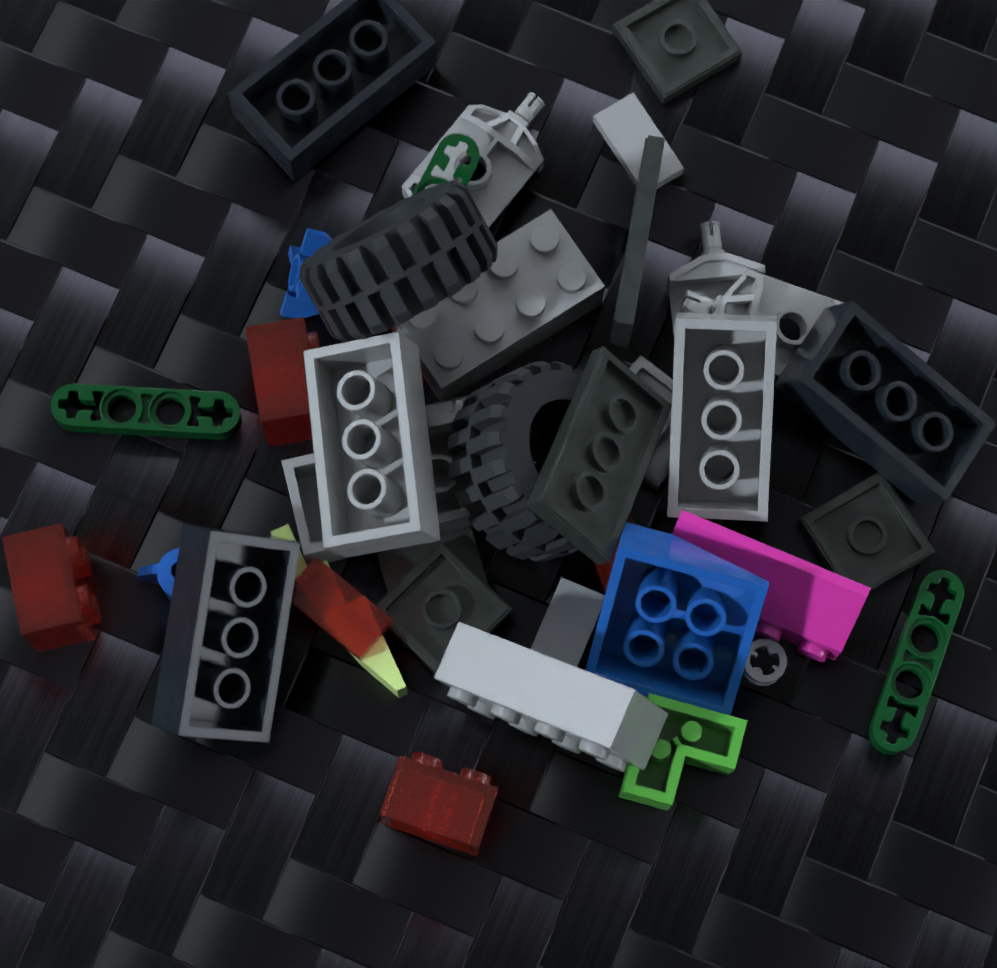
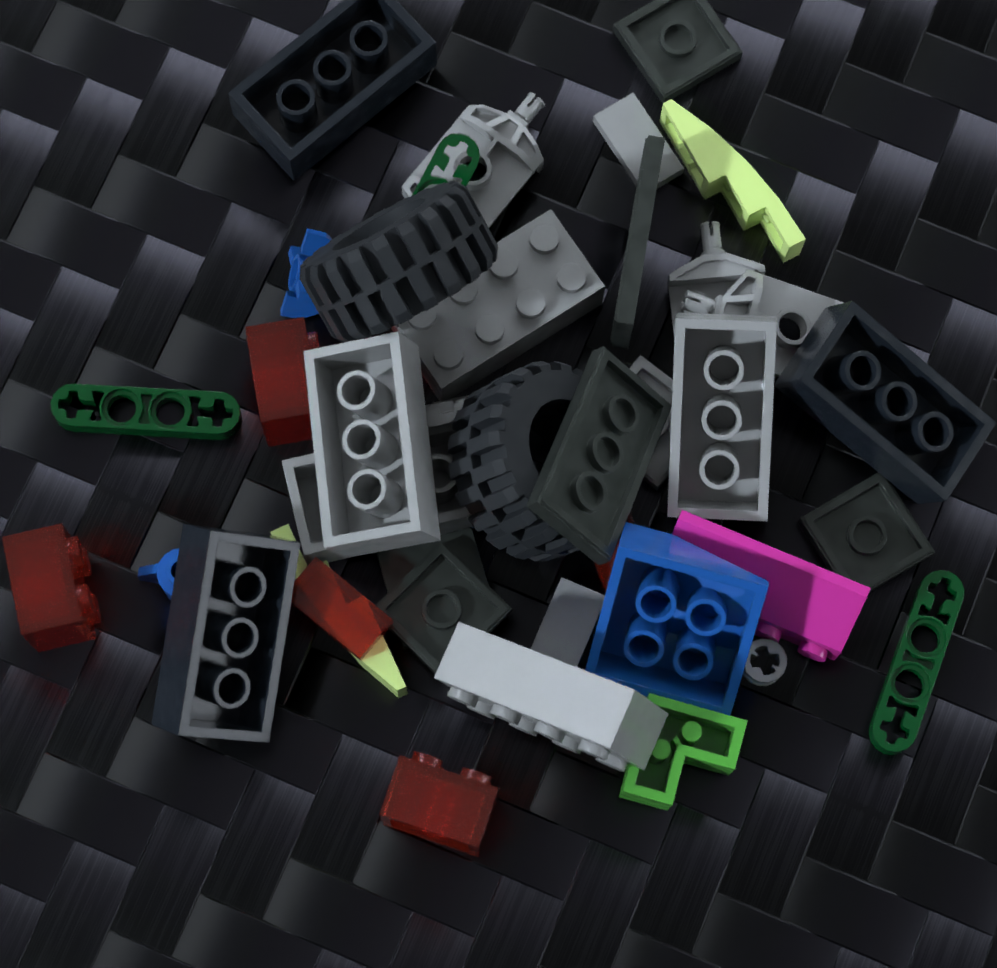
none -> yellowish green slope [660,99,806,263]

